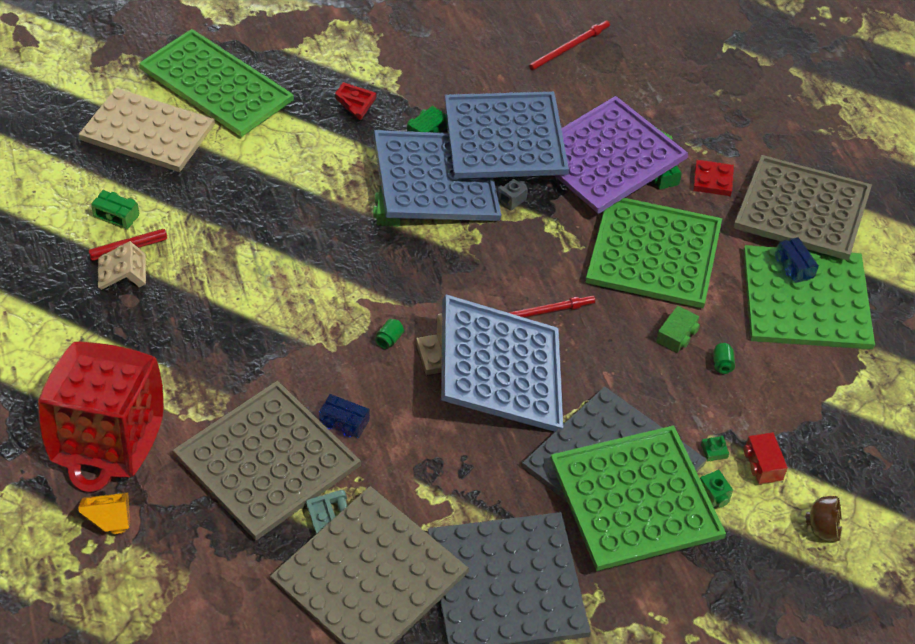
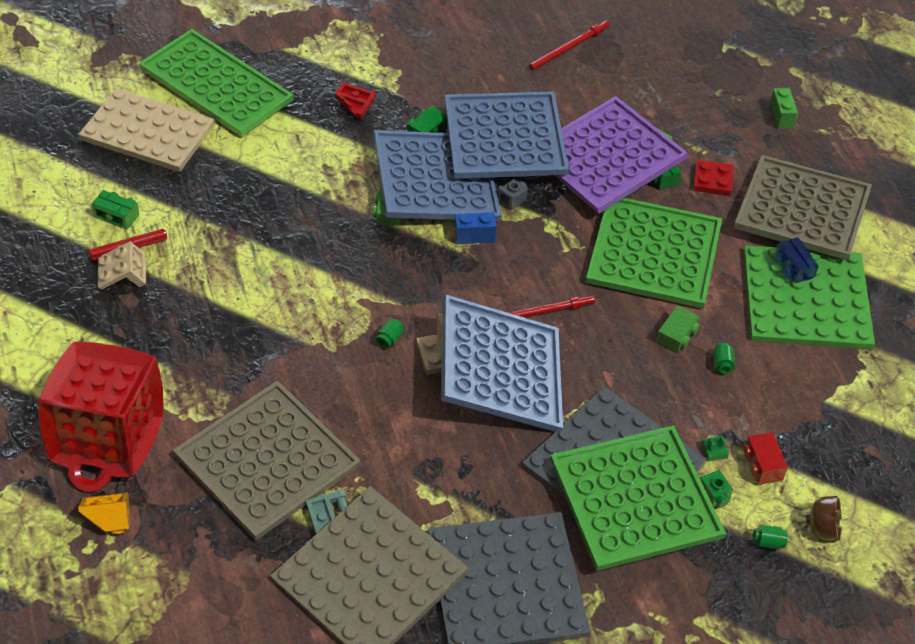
clear blue brick [319,394,370,438] -> none
none -> blue piece [455,212,497,244]
none -> green brick [752,524,788,550]
none -> bright green brick [769,88,798,129]

